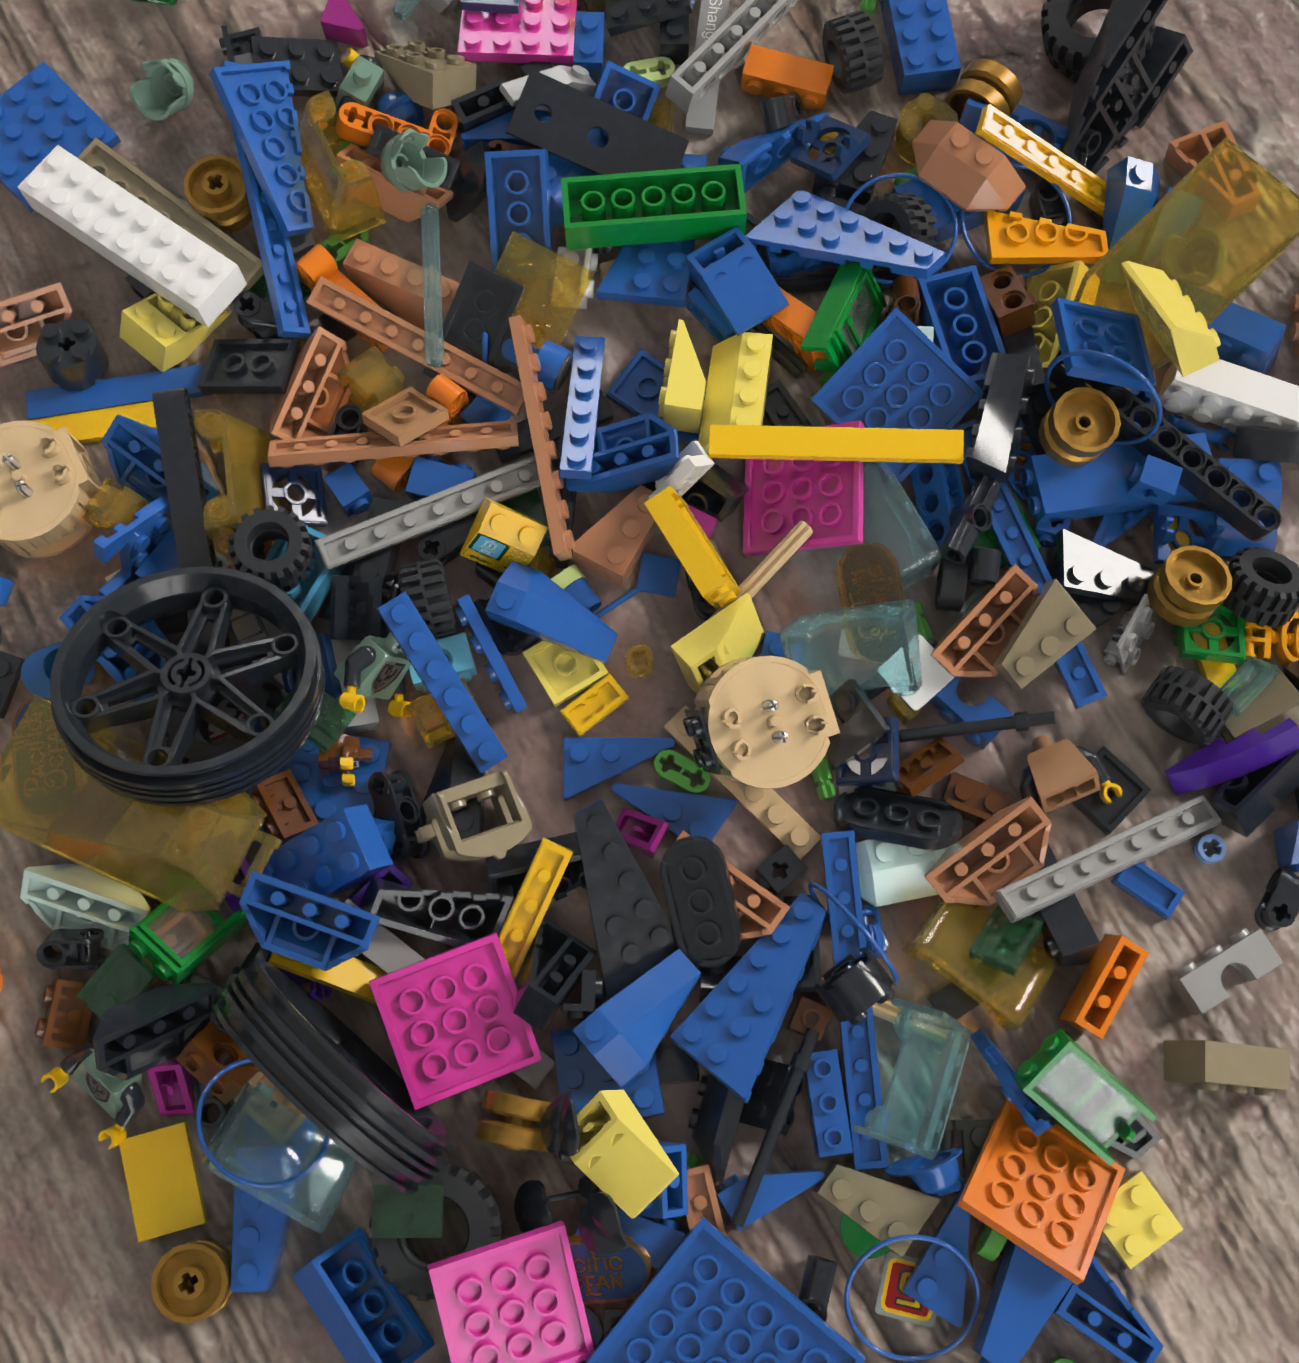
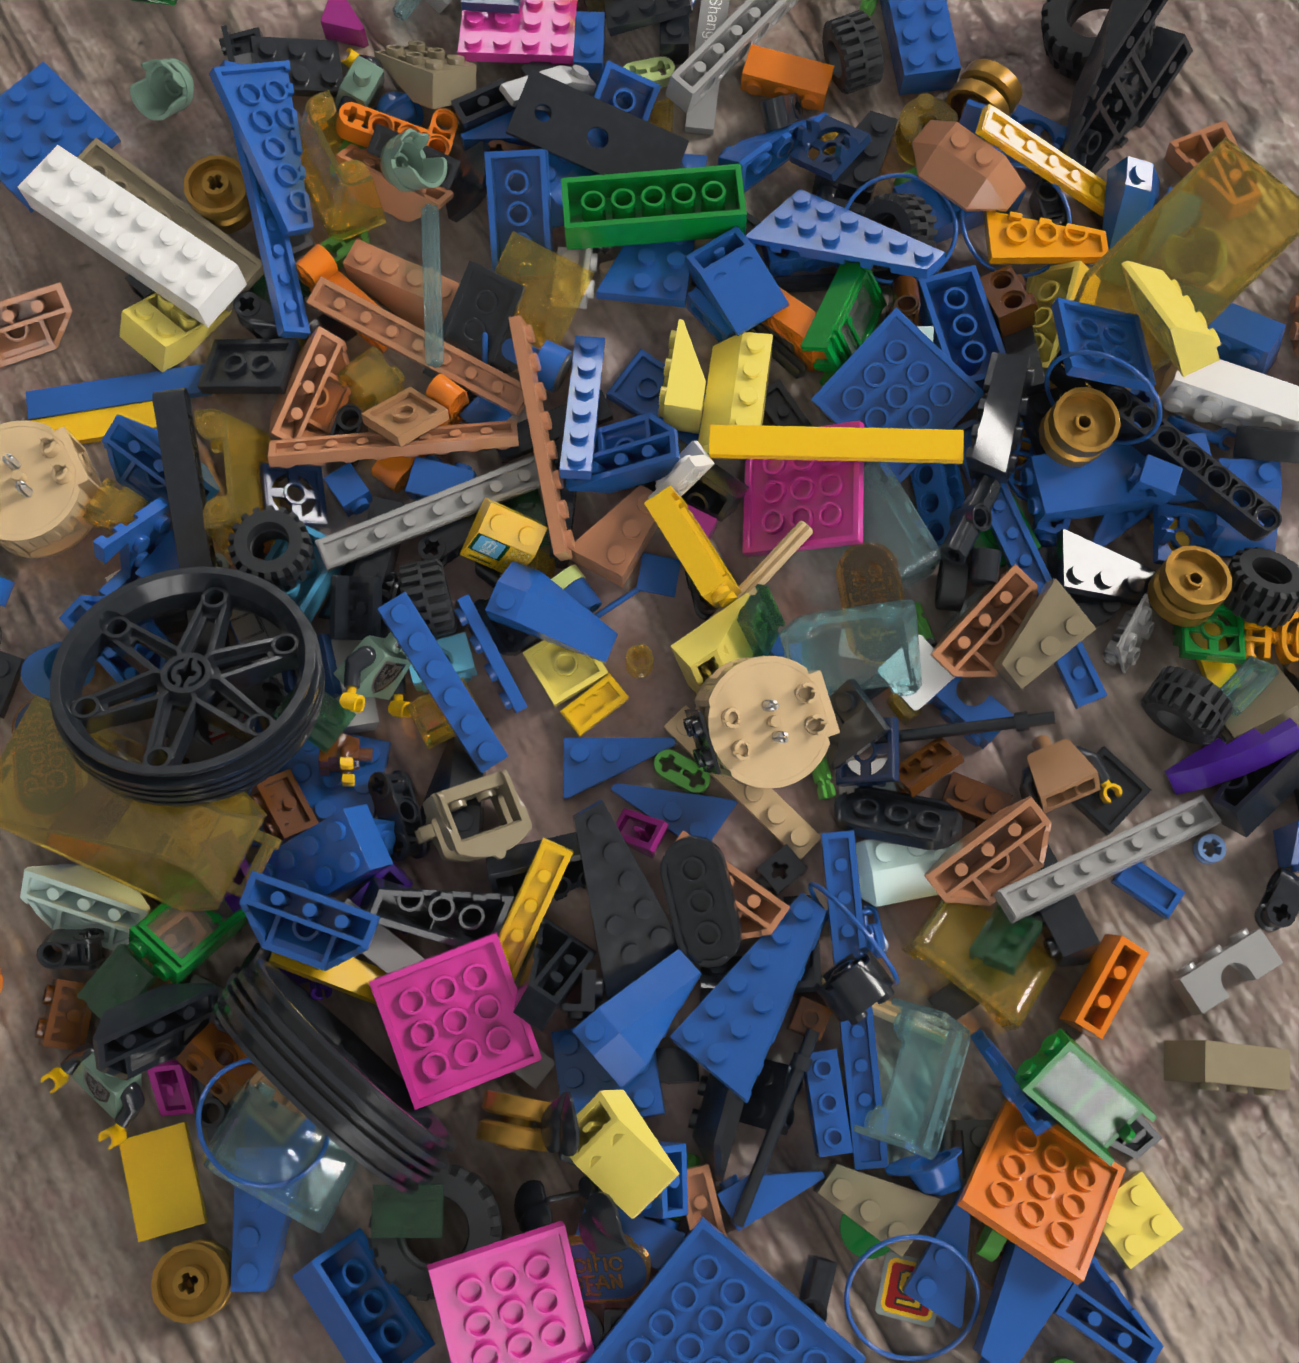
black brick [36,319,109,391] -> none
none -> clear green plate [737,584,785,657]

